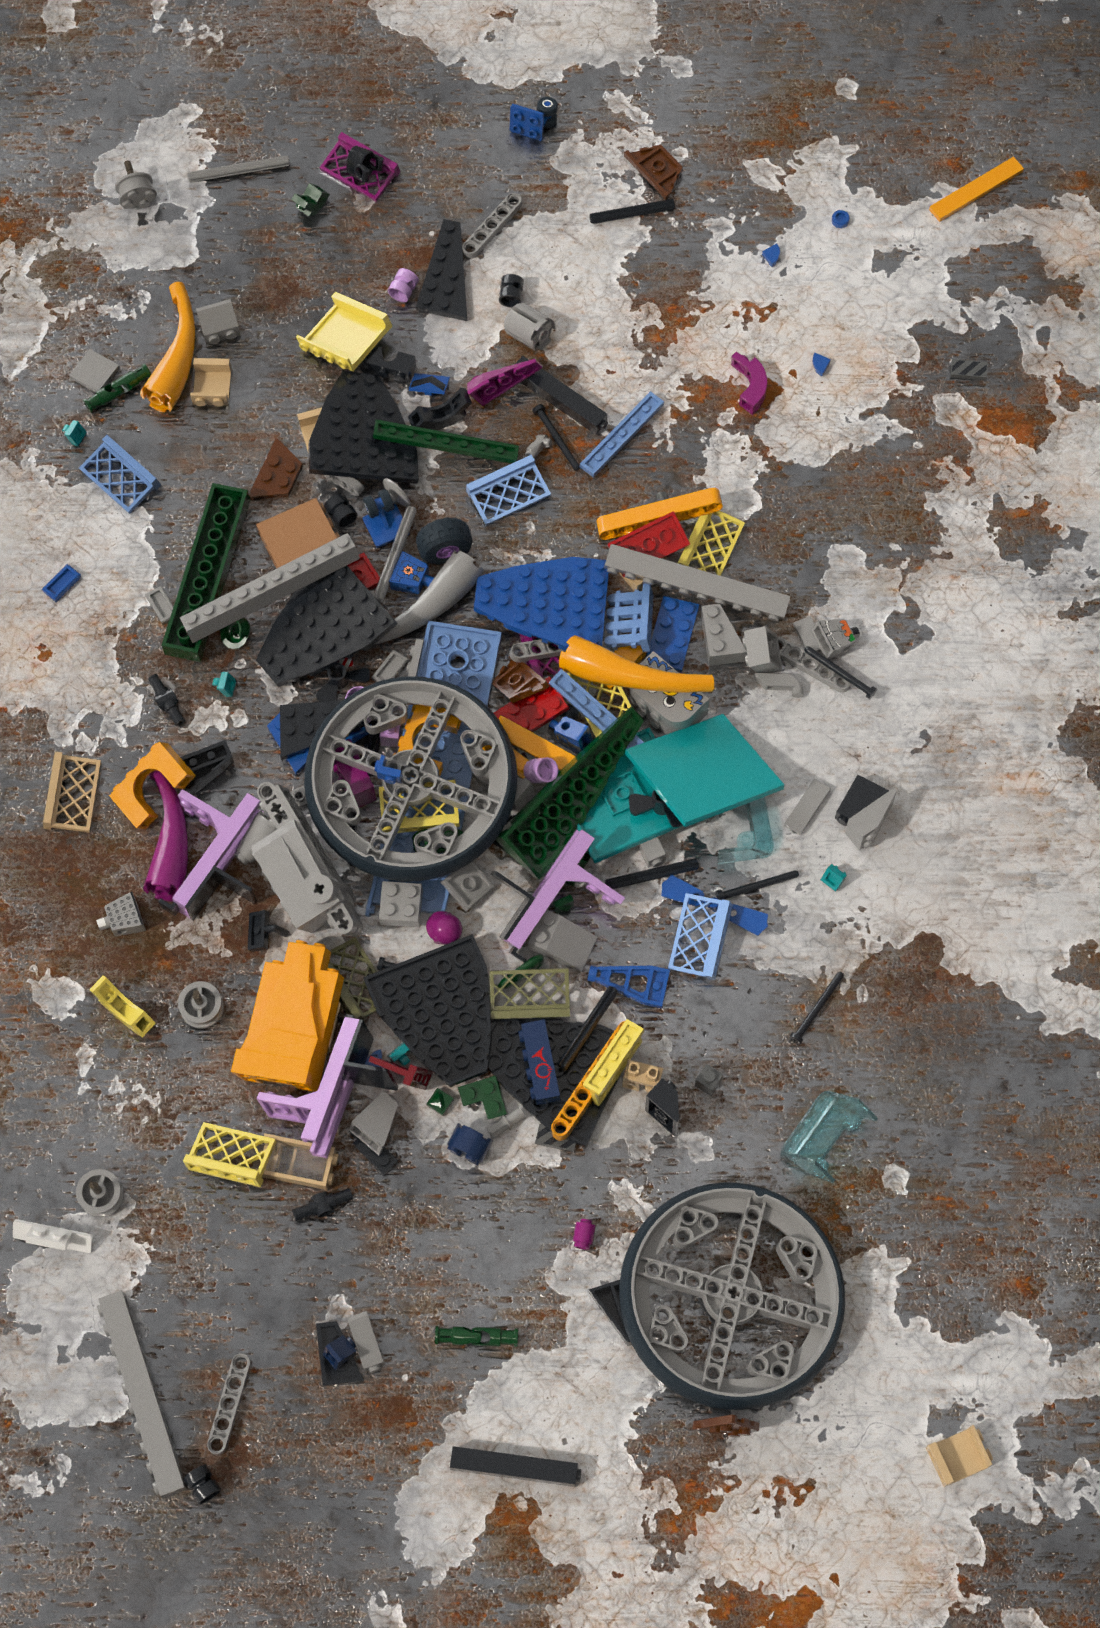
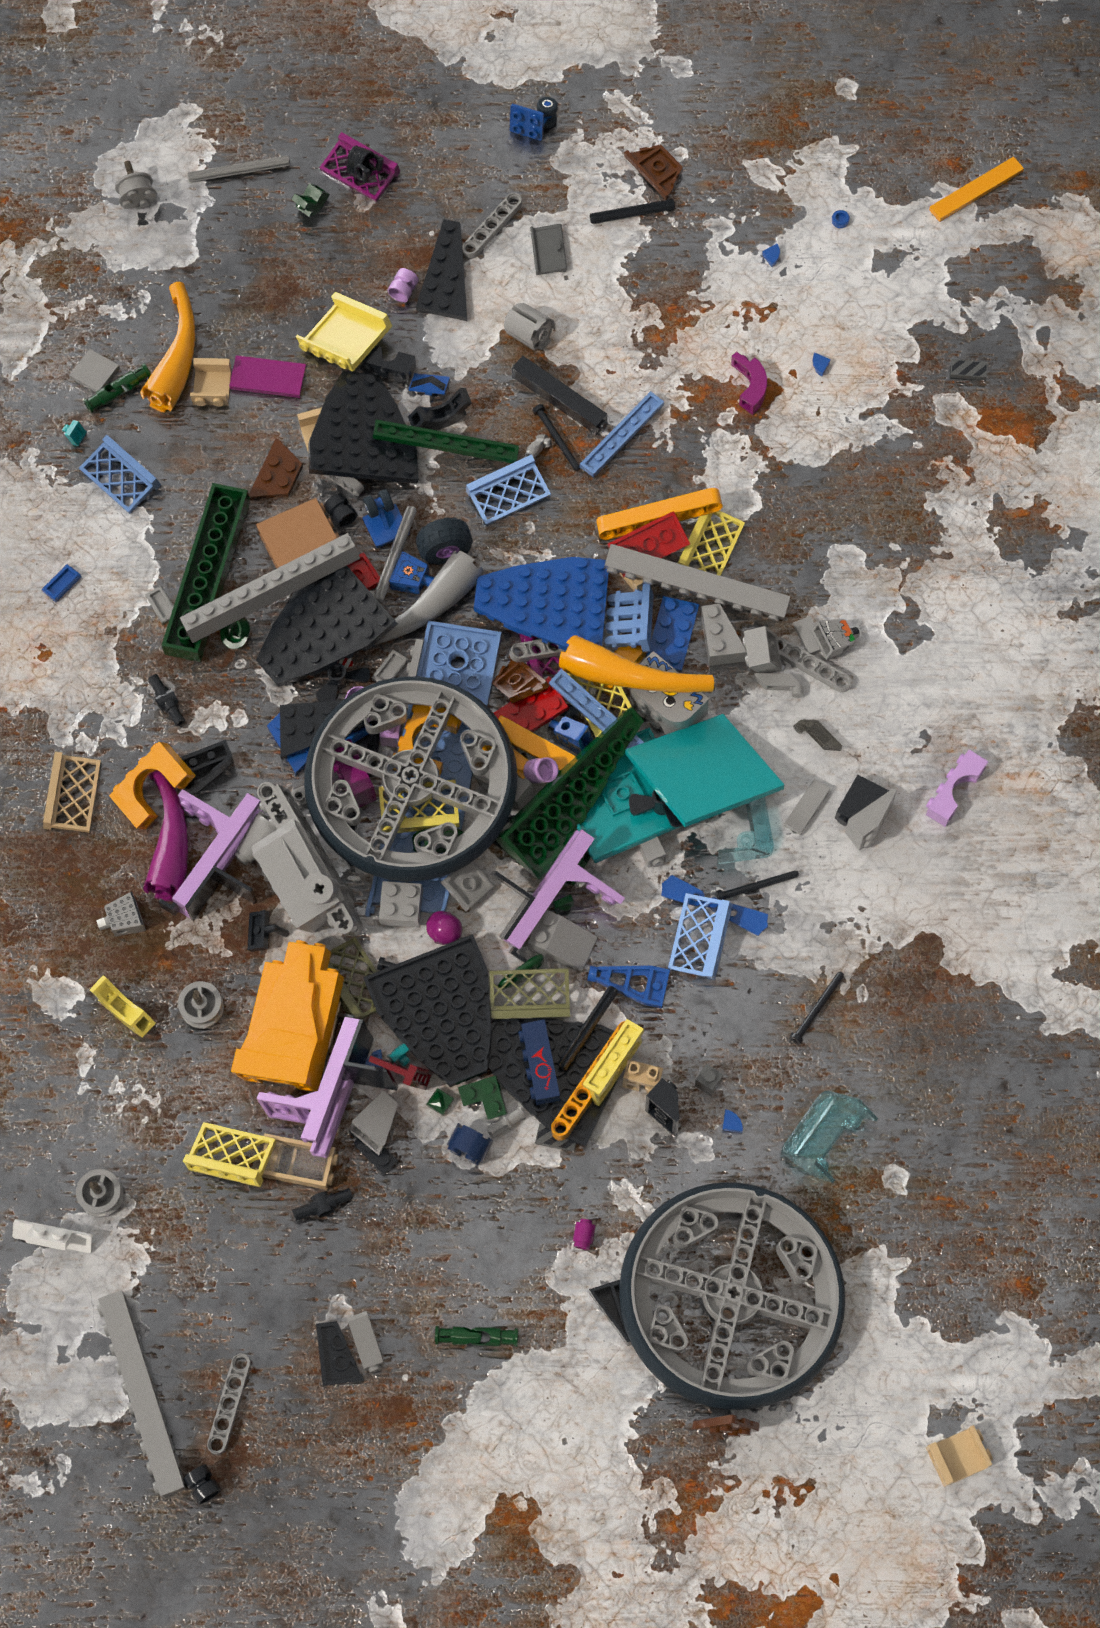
light grey slope [196,299,241,345] -> none
teal tile [212,672,237,697] -> none
dark blue slope [323,1335,356,1370] -> none
blue bracket [374,755,403,784] -> none
light grey dish [383,478,411,507] -> none
black brick [450,1446,582,1487] -> none
magenta wedge [467,359,543,406] -> none
black wheel [499,274,524,308] -> none
black axle [605,858,699,889] -> none
black bar [804,646,877,700] -> none
teal tile [820,864,847,892] -> none
none -> magenta tile [229,355,307,398]
none -> dark grey door [530,224,567,275]
none -> blue tile [723,1109,743,1133]
none -> clear smoke piece [793,719,842,751]
none -> lavender arch [926,750,988,827]

